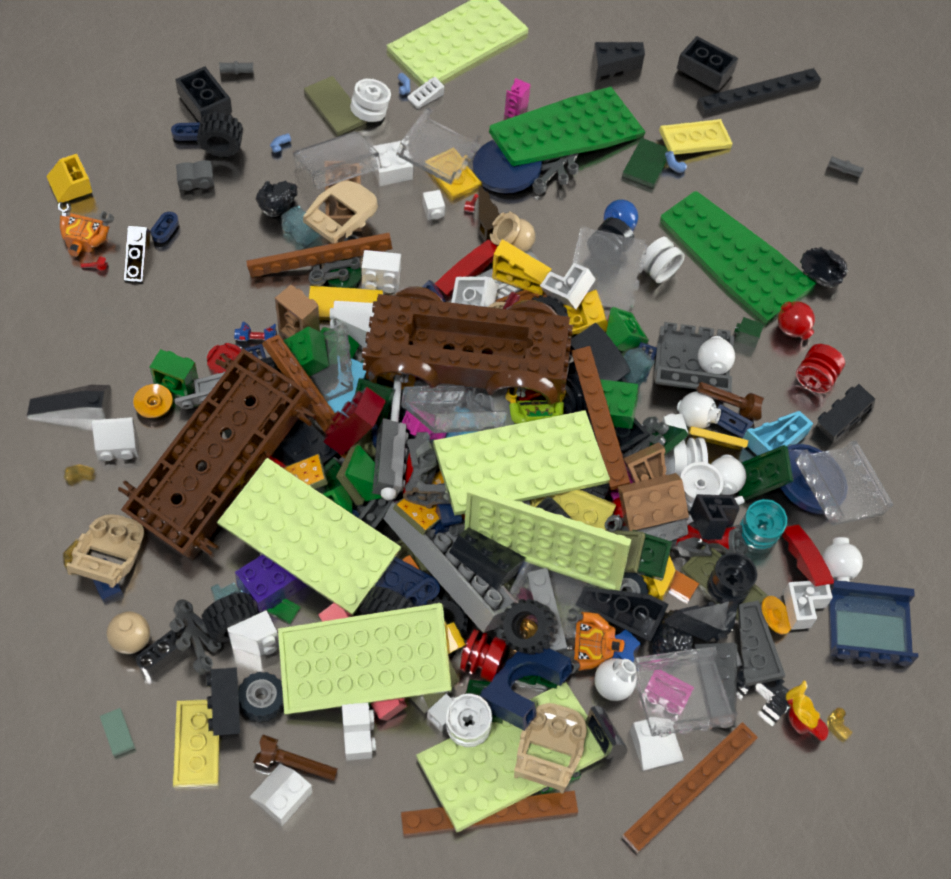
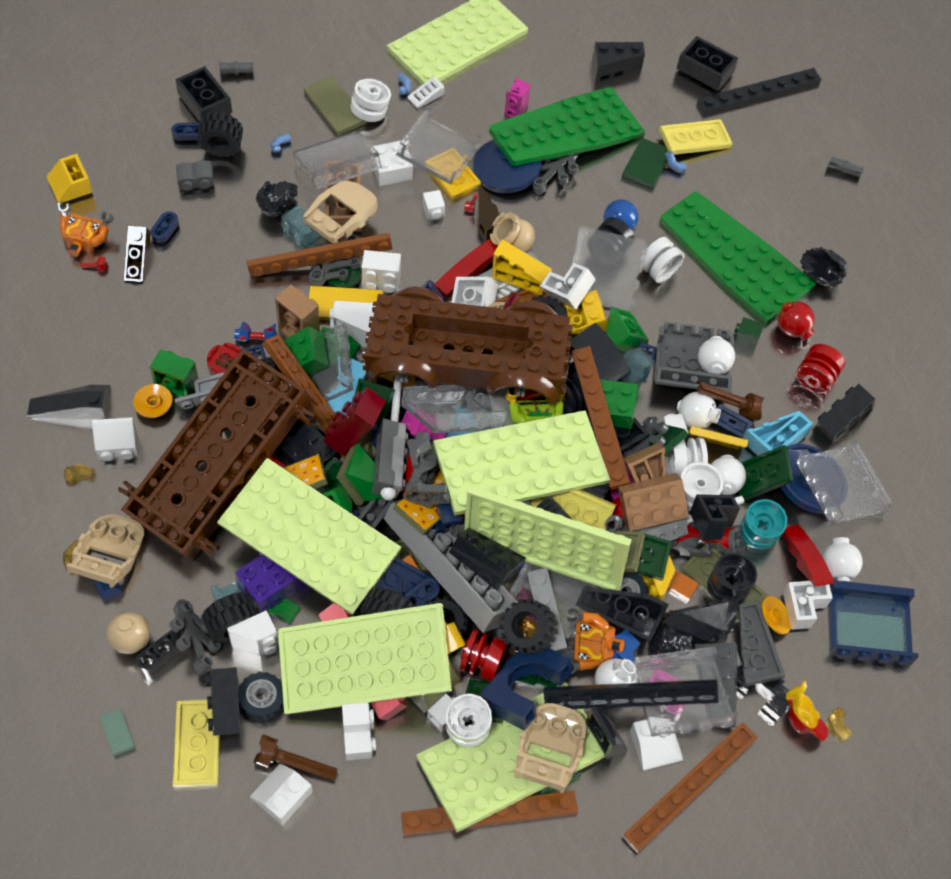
none -> black plate [543,679,719,709]

